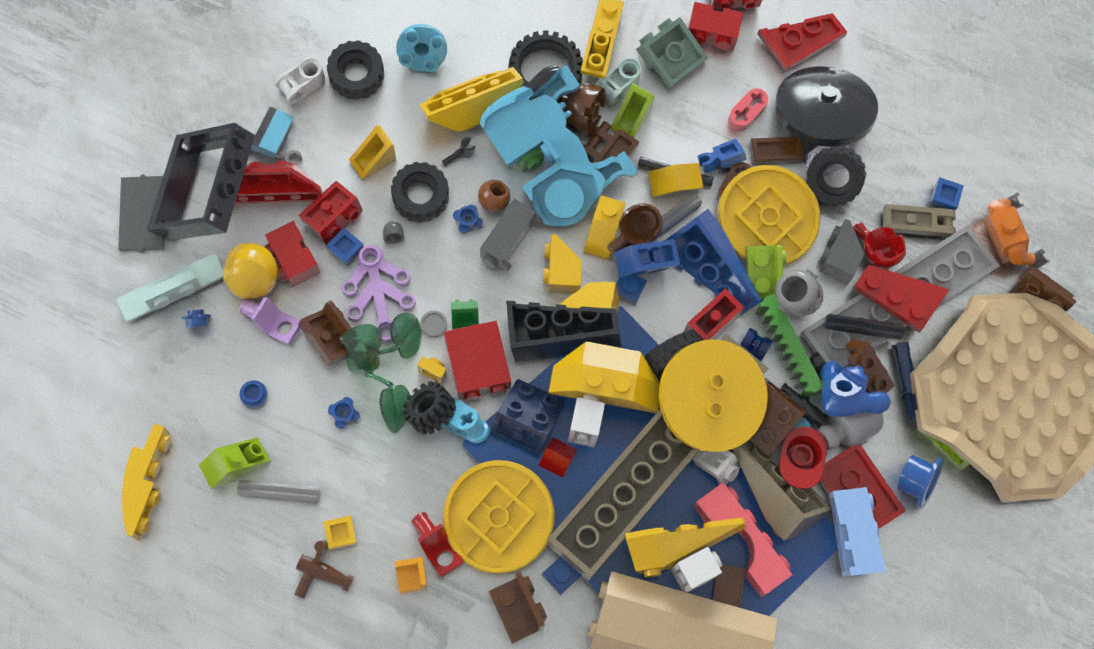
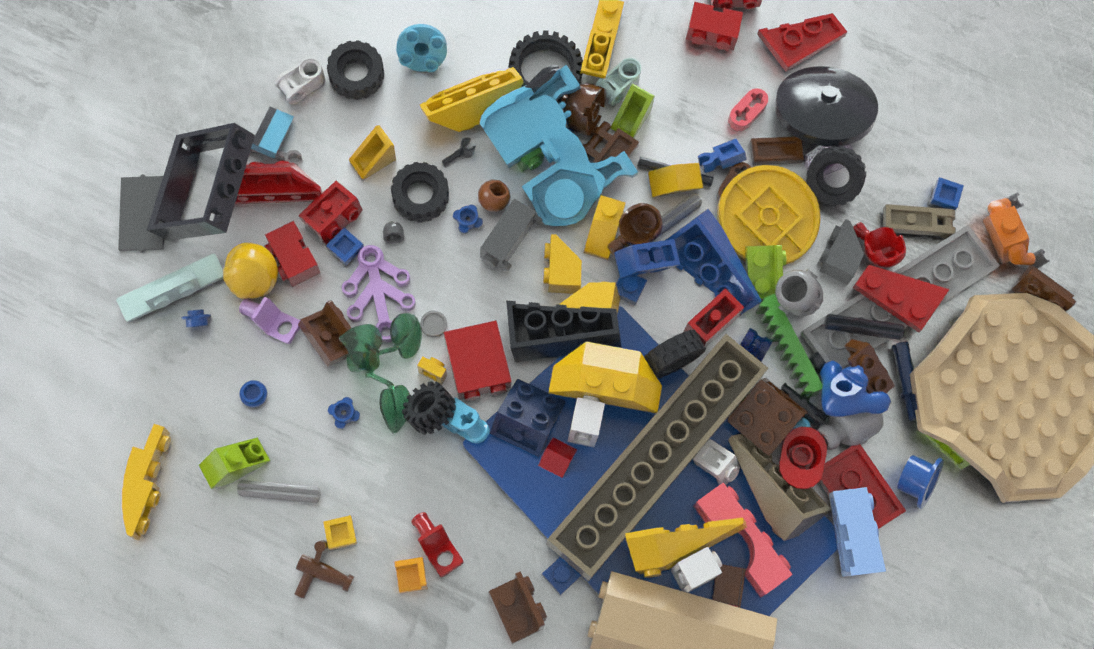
yellow plate [443,460,555,573] -> none
green tile [451,299,479,330] -> none
sand green plate [636,17,708,88] -> none
yellow plate [659,339,768,452] -> none

